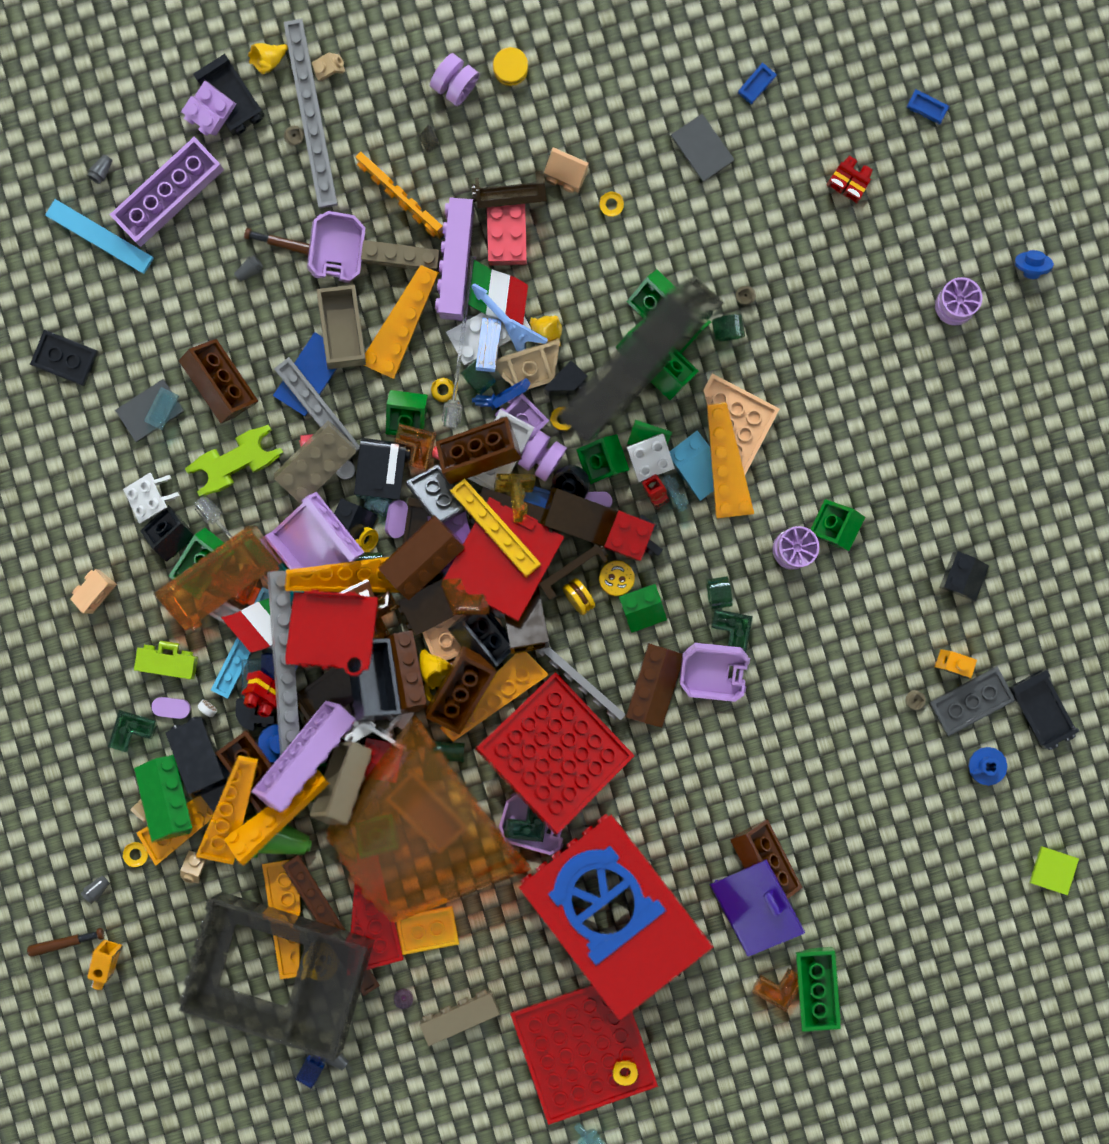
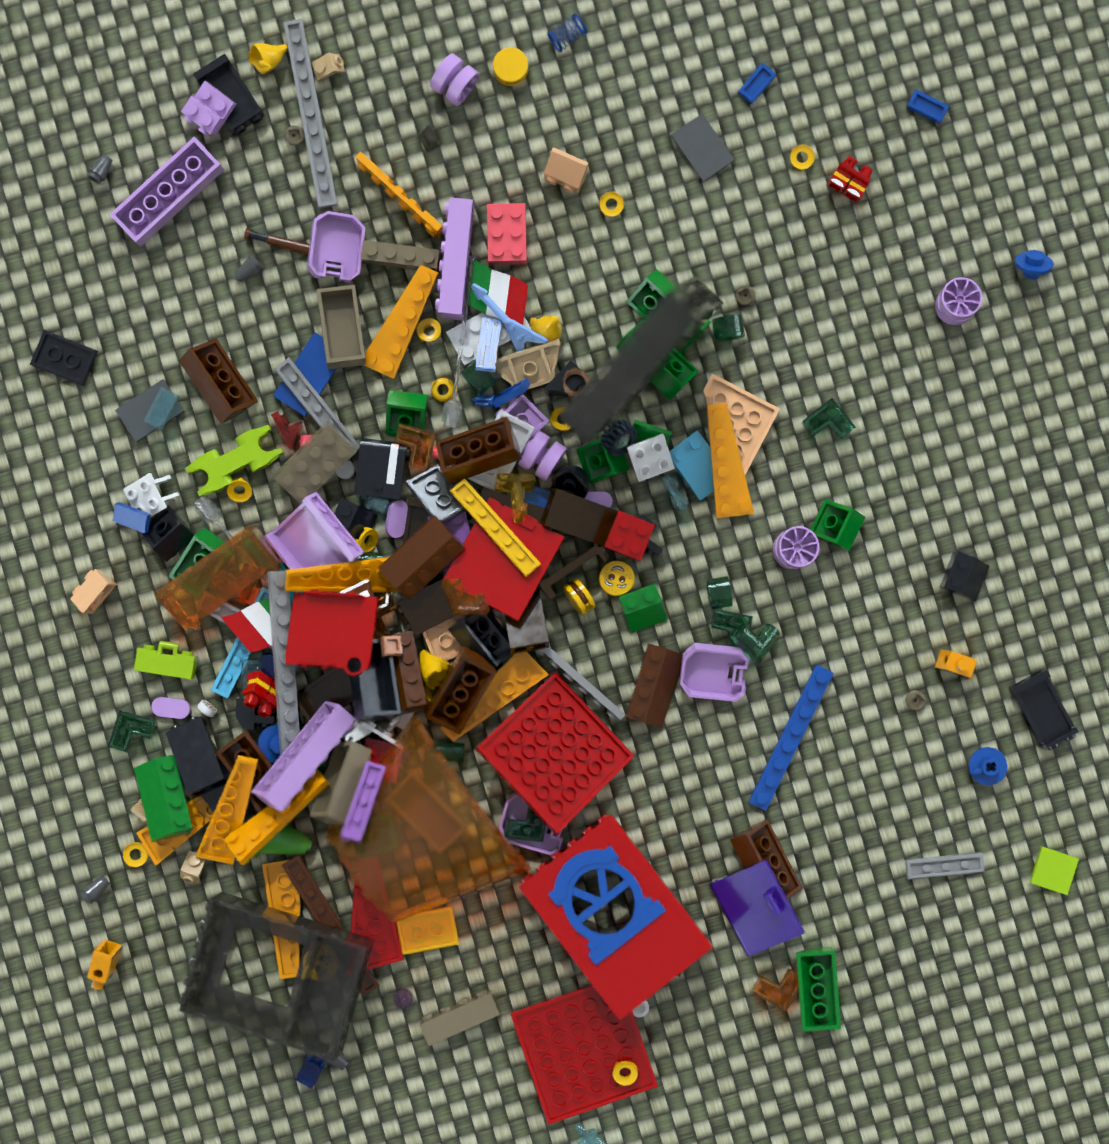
reddish brown piece [27,928,105,957] -> none
medium azure tile [45,199,154,274] -> none
dark brown panel [472,171,547,208] -> none
red leg [641,474,670,509] -> none
dark grey tile [929,666,1016,737] -> none
none -> tile [113,502,151,533]
none -> yellow piece [227,477,252,502]
none -> clear red slope [271,411,303,450]
none -> medium lavender fence [341,761,386,843]
none -> nougat tile [380,636,403,657]
none -> yellow piece [417,318,441,342]
none -> blue piece [547,13,588,53]
none -> medium nougat piece [564,369,588,397]
none -> black wheel [600,419,638,457]
none -> white tile [632,1000,649,1017]
none -> clear green brick [731,624,780,665]
none -> blue plate [748,664,834,811]
none -> yellow piece [790,144,815,170]
none -> clear green brick [802,398,856,440]
none -> light grey tile [905,852,985,880]

